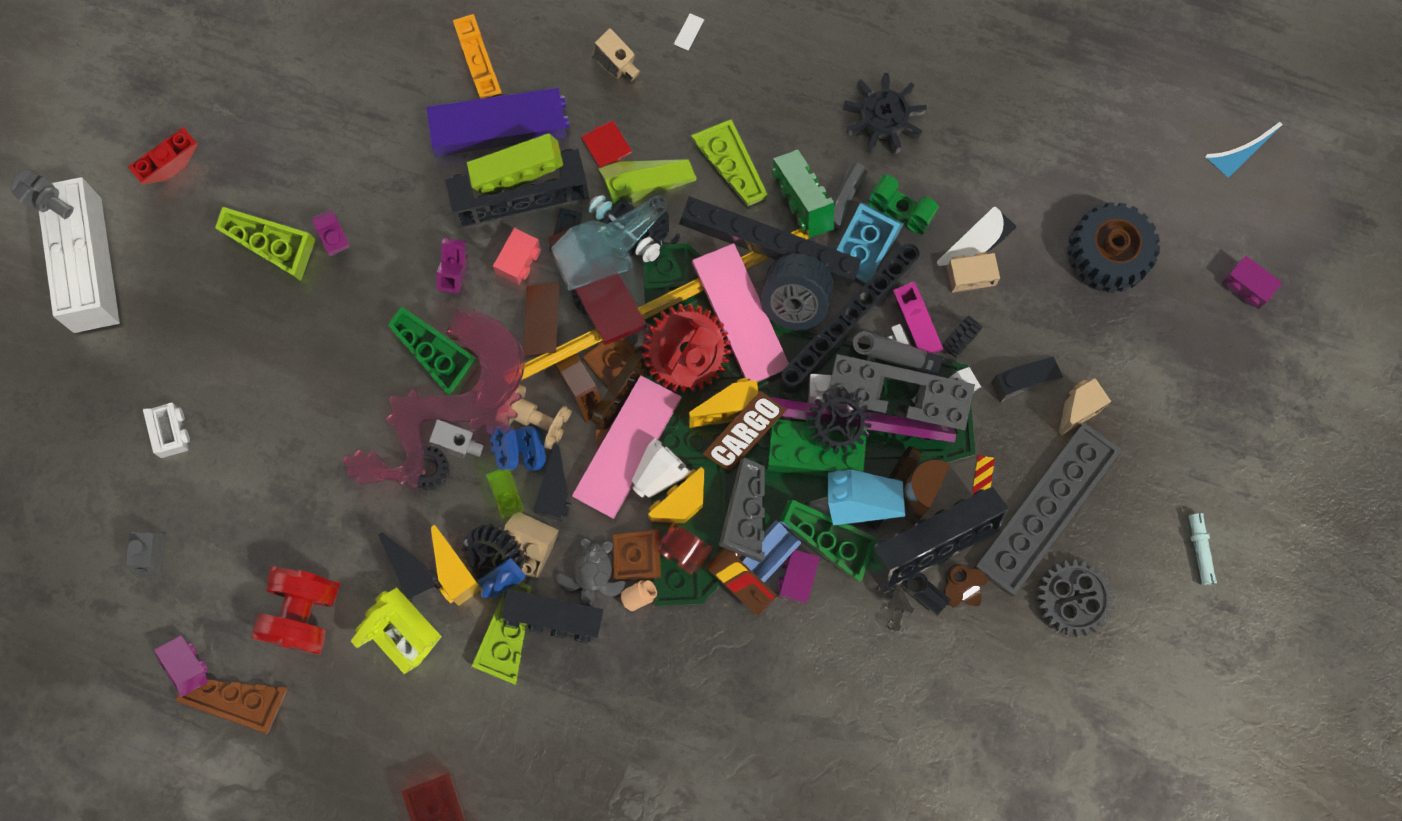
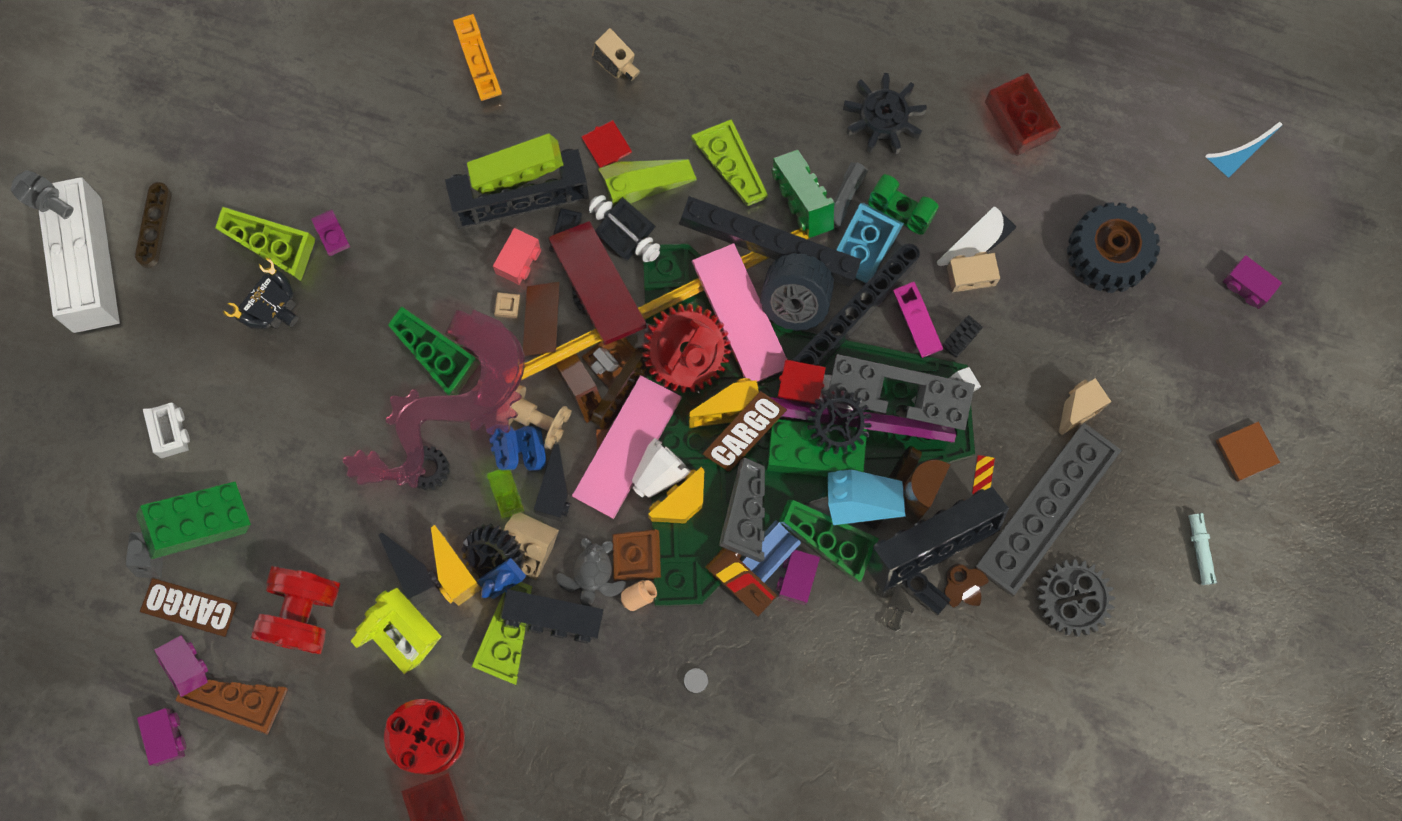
red slope [128,127,198,185] -> none
dark purple brick [426,88,570,156] -> none
light grey torso [429,419,484,459] -> none
magenta brick [437,238,468,294] -> none
clear light blue slope [551,195,680,291] -> none
clear red brick [657,522,713,574] -> none
white sticker [674,13,704,50] -> none
dark grey piece [853,331,944,376] -> none
white tile [887,324,912,346] -> none
black slope [991,356,1063,402] -> none
none -> dark brown beam [135,182,172,268]
none -> green brick [136,481,251,559]
none -> magenta brick [137,708,186,766]
none -> sticker [140,578,237,637]
none -> black torso [223,258,299,329]
none -> red piece [384,699,465,775]
none -> tan tile [494,292,520,319]
none -> light grey tile [591,348,621,374]
none -> light grey tile [684,668,708,693]
none -> red piece [778,360,826,405]
none -> clear red brick [985,73,1061,156]
none -> dark orange tile [1216,421,1280,482]

